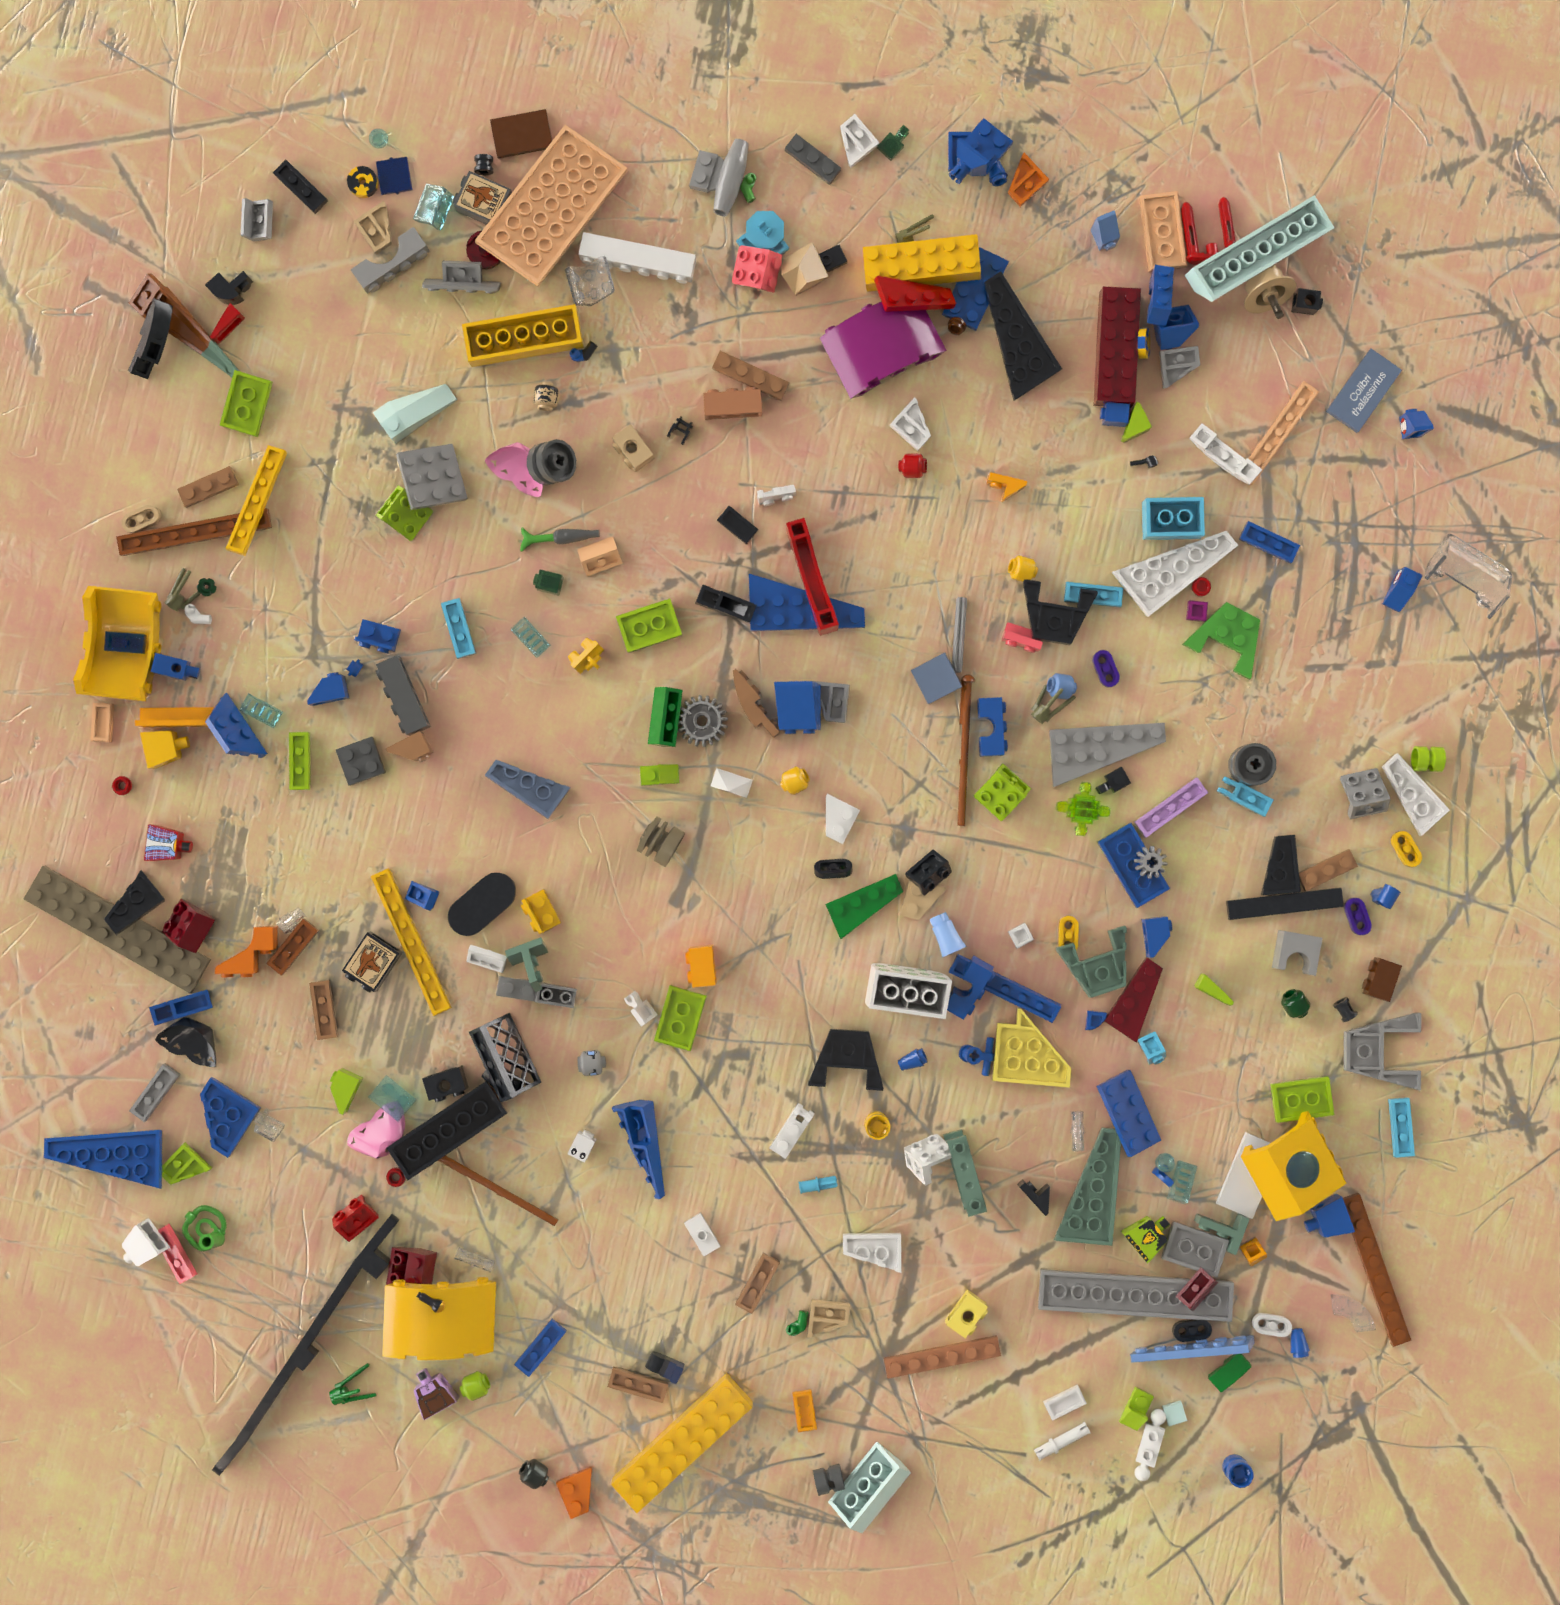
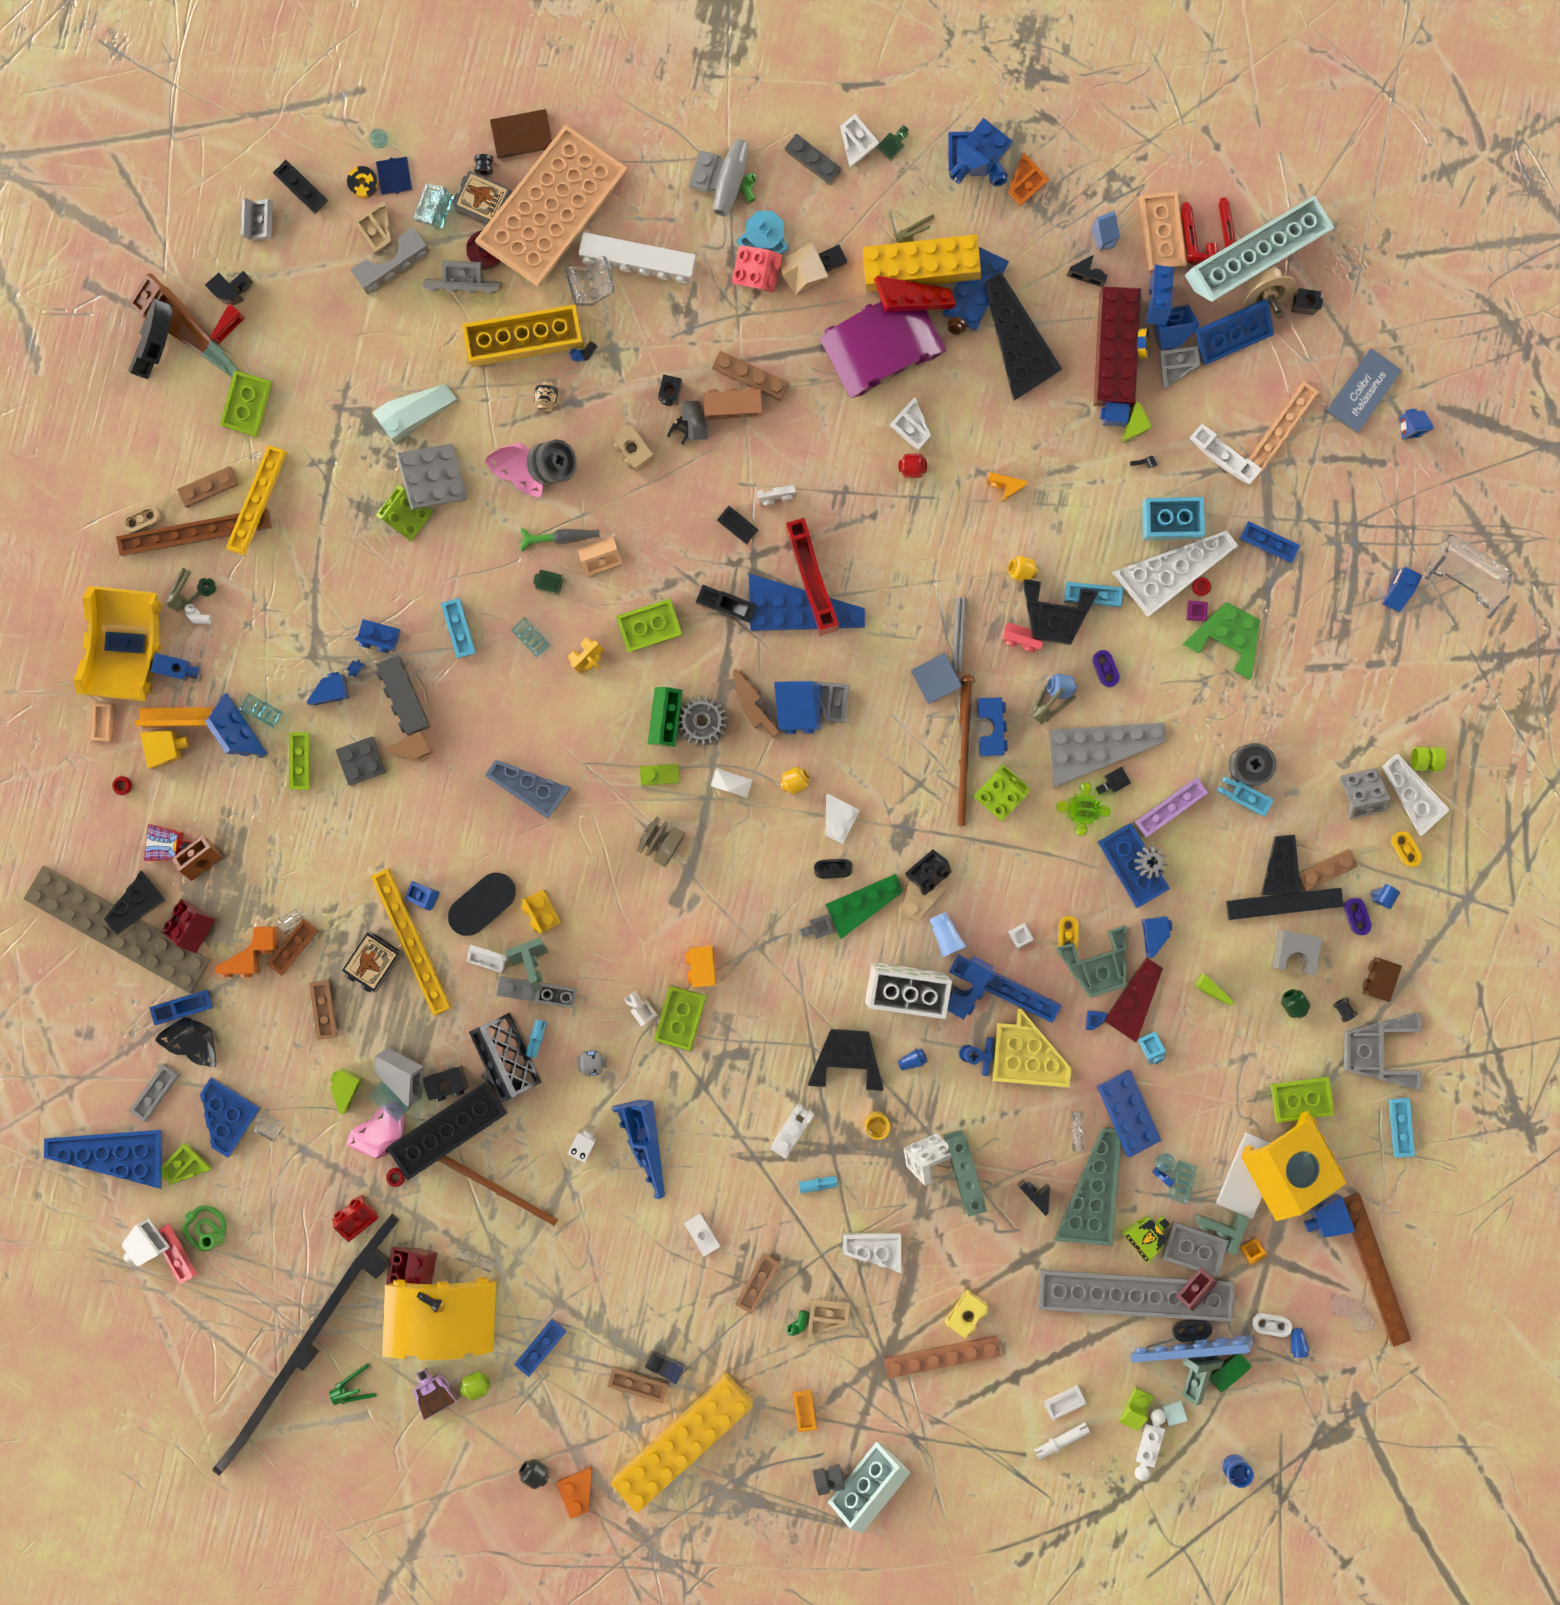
none -> dark orange brick [172,835,223,881]
none -> light grey slope [374,1048,424,1107]
none -> medium azure axle [526,1019,547,1058]
none -> black brick [658,374,683,406]
none -> dark grey slope [682,401,708,440]
none -> flat silver plate [798,915,834,939]
none -> black slope [1067,255,1108,287]
none -> sand green bracket [1182,1356,1223,1406]
none -> blue plate [1195,299,1274,365]

